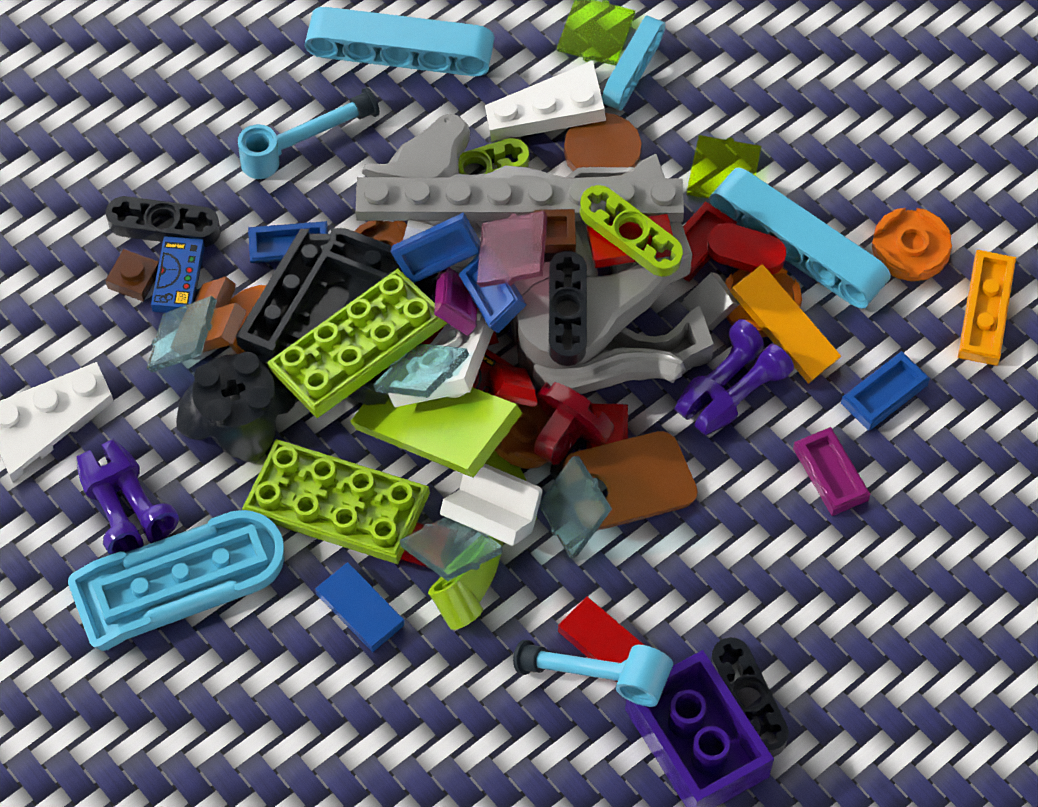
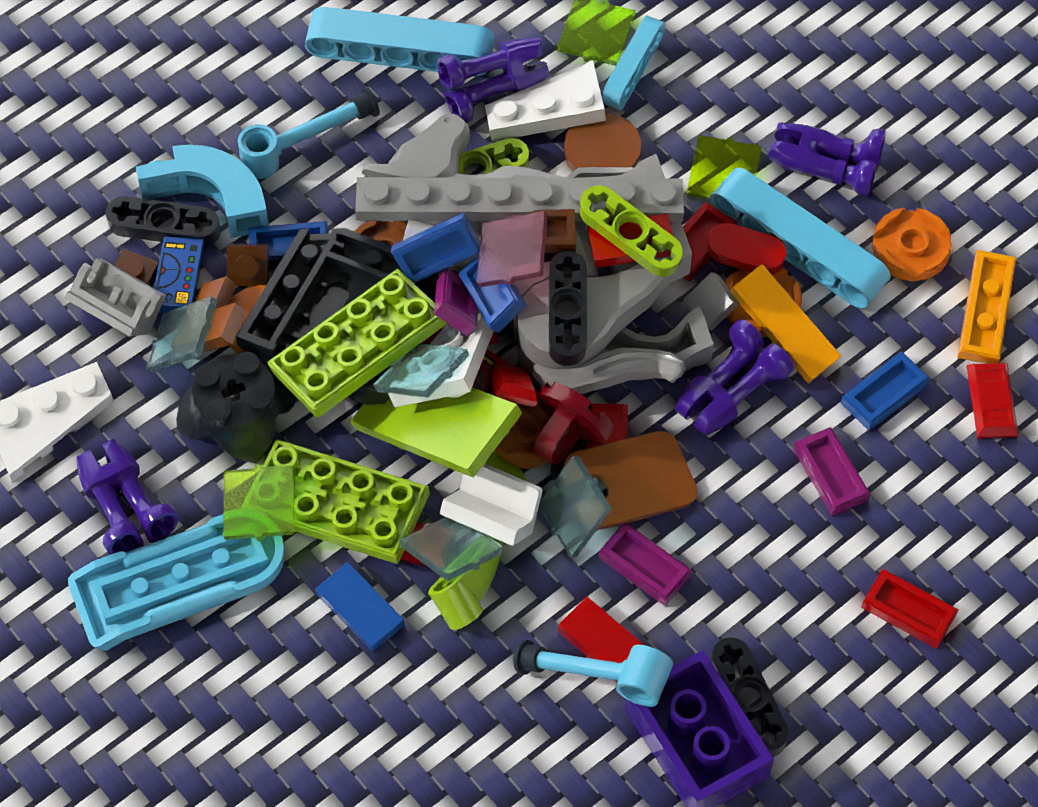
none -> light grey hinge [64,258,166,336]
none -> medium azure arch [136,145,269,238]
none -> clear neon green piece [223,464,295,541]
none -> reddish brown plate [227,243,269,286]
none -> dark purple piece [437,38,550,123]
none -> magenta tile [598,523,692,606]
none -> dark purple piece [767,122,886,197]
none -> red tile [861,569,959,649]
none -> red tile [966,363,1019,439]

